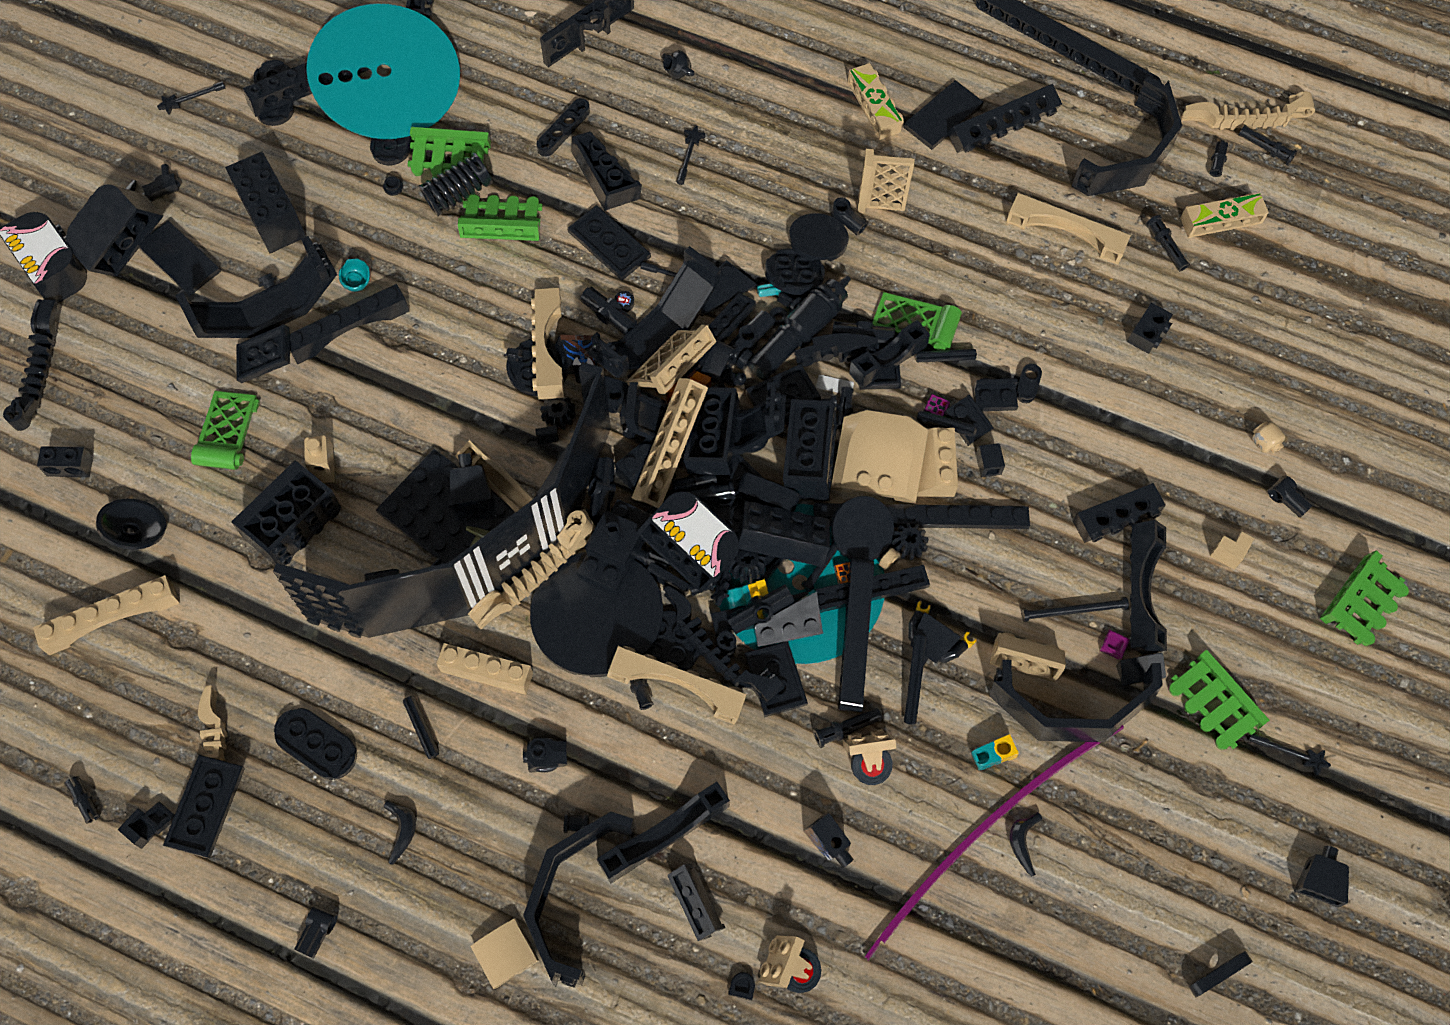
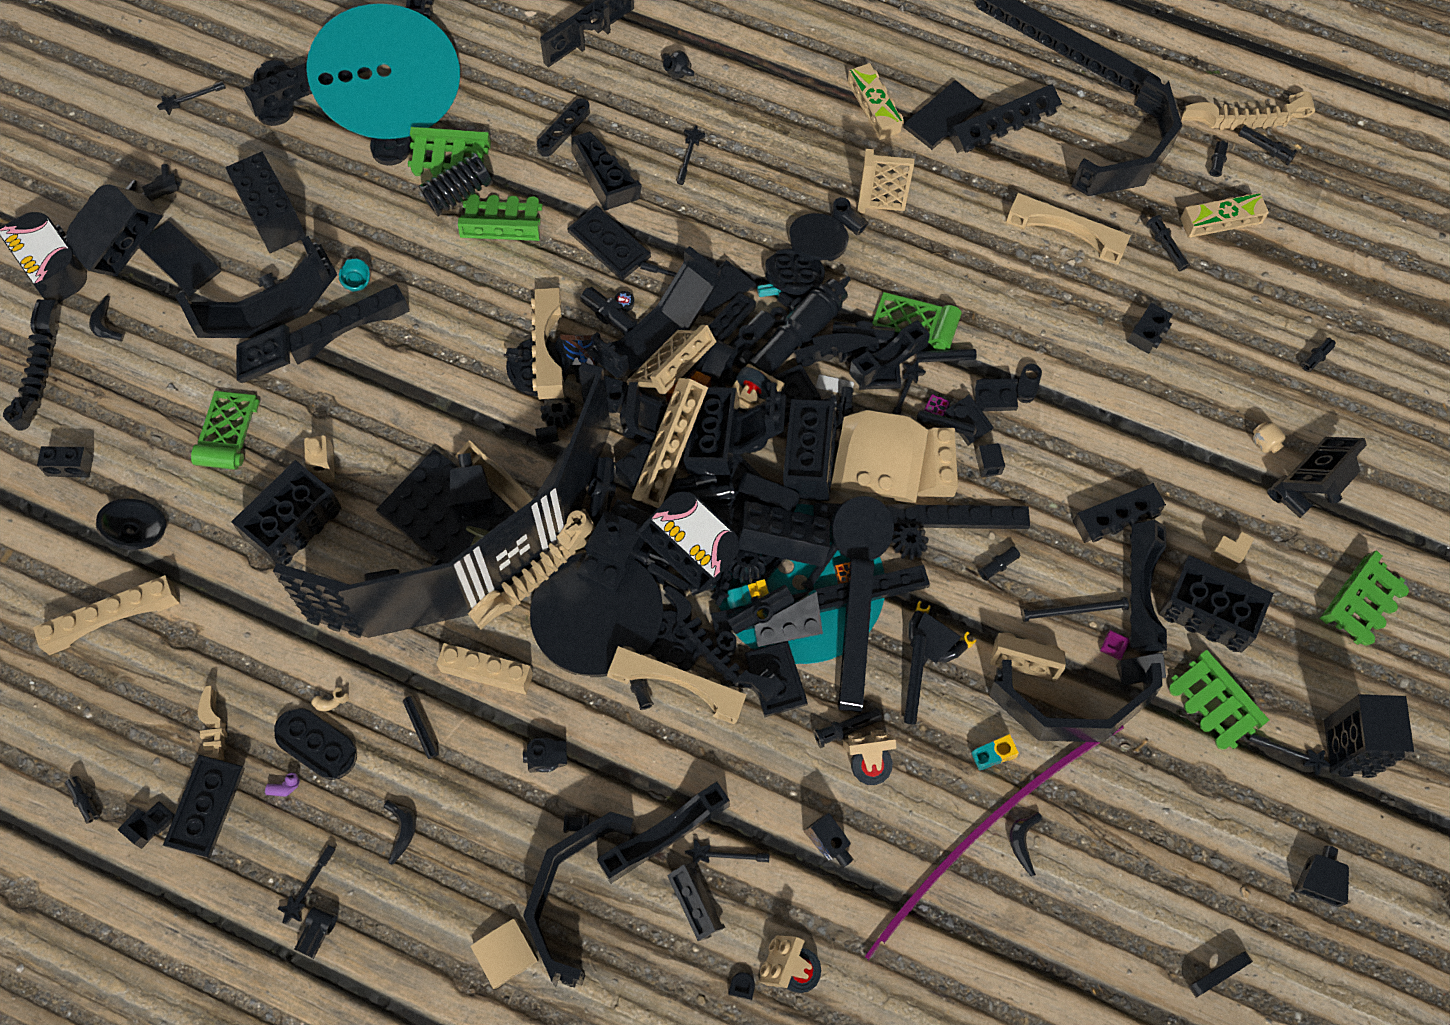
black plate [383,176,403,196] -> none
tan tile [879,548,899,570] -> none
none -> black piece [89,296,124,342]
none -> medium lavender arm [265,773,300,797]
none -> black piece [277,845,336,924]
none -> tan arm [311,687,349,712]
none -> black piece [685,839,770,865]
none -> plate [732,364,784,411]
none -> black piece [892,361,926,415]
none -> black pin [978,546,1020,581]
none -> black brick [1158,555,1274,653]
none -> black brick [1283,437,1367,504]
none -> black axle [1300,337,1336,372]
none -> black brick [1324,694,1414,778]

